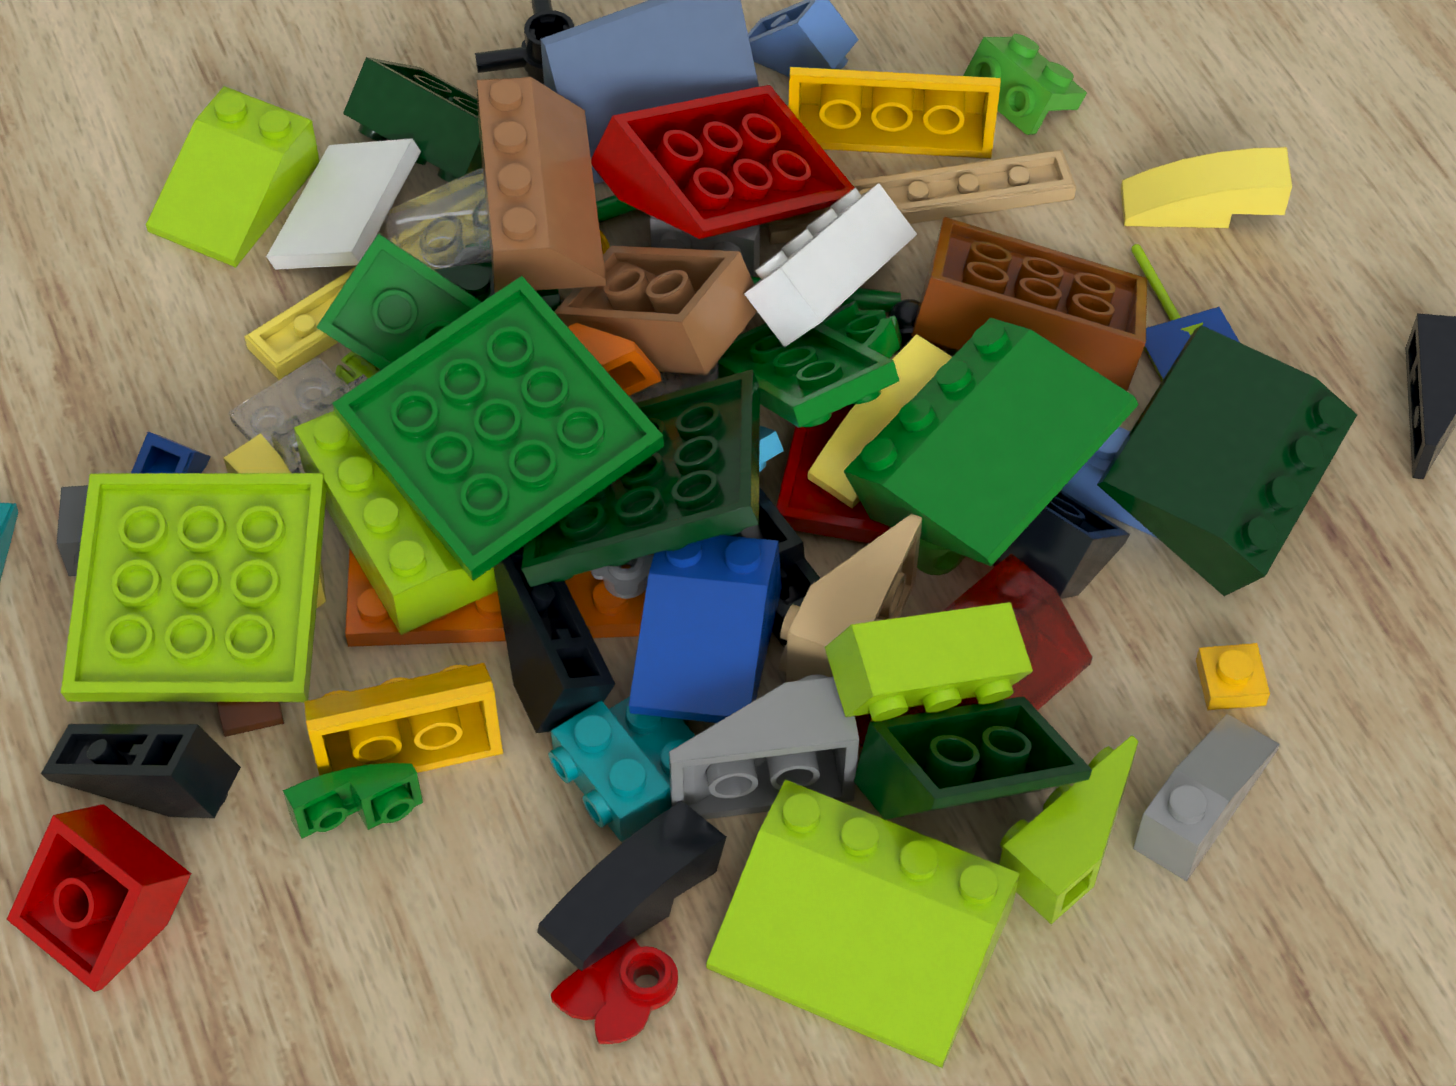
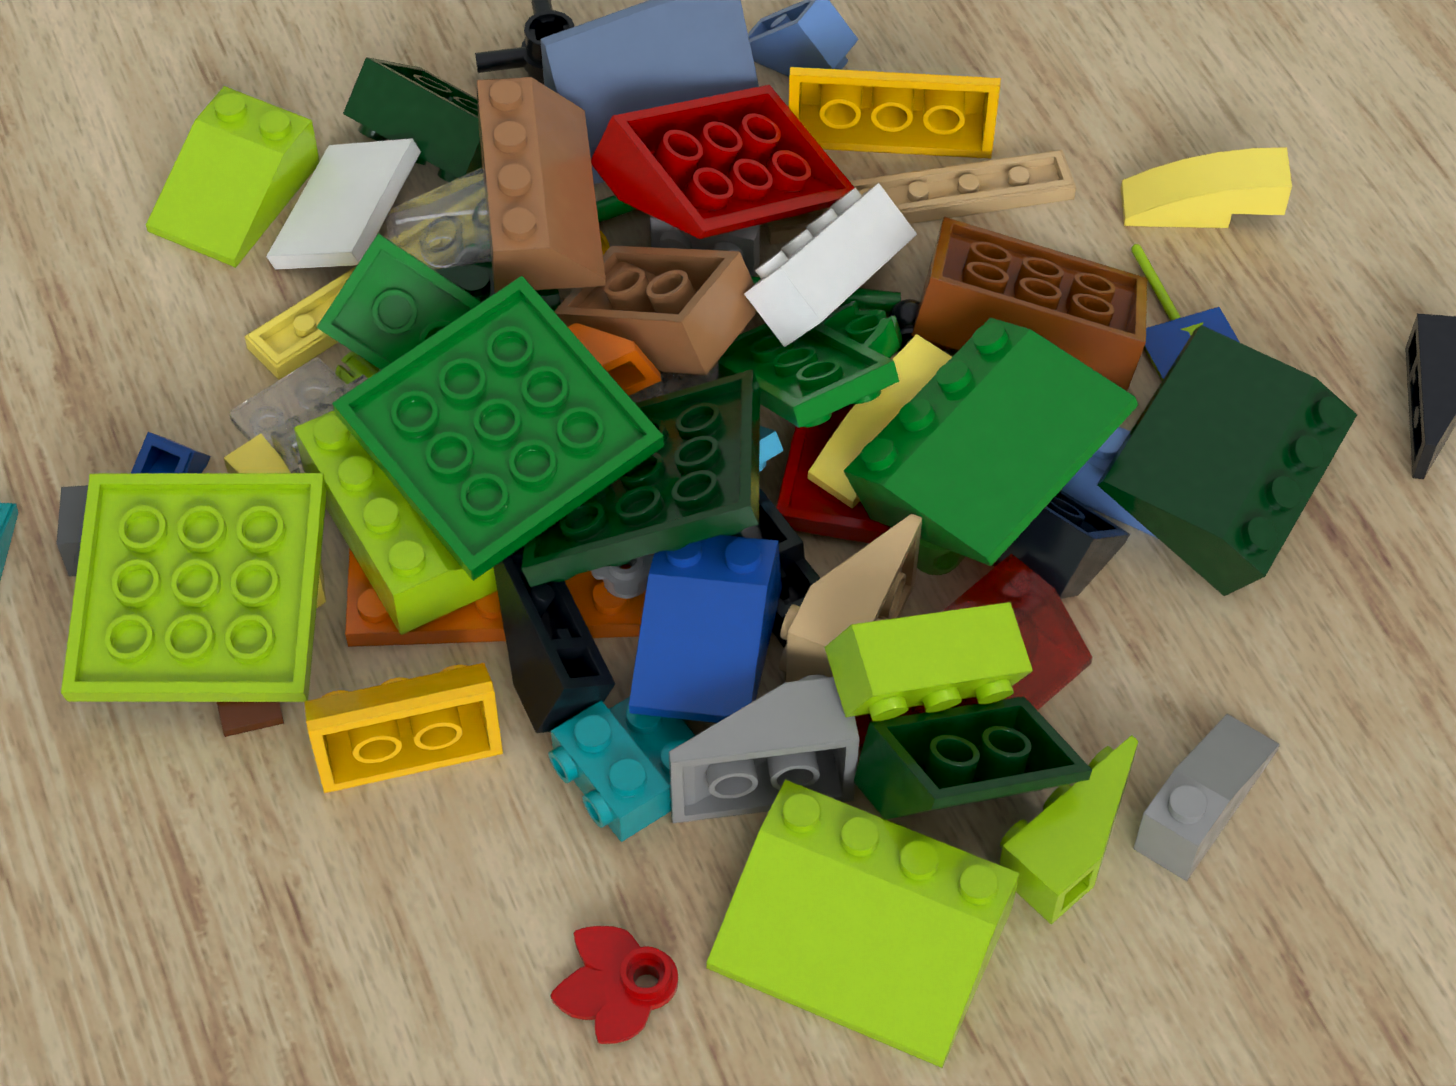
red slope [6,804,192,992] -> none
black slope [41,724,241,819] -> none
green slope [283,763,423,839] -> none
black slope [537,801,727,971] -> none
bright green bracket [963,34,1087,135] -> none
yellow plate [1196,643,1270,711] -> none

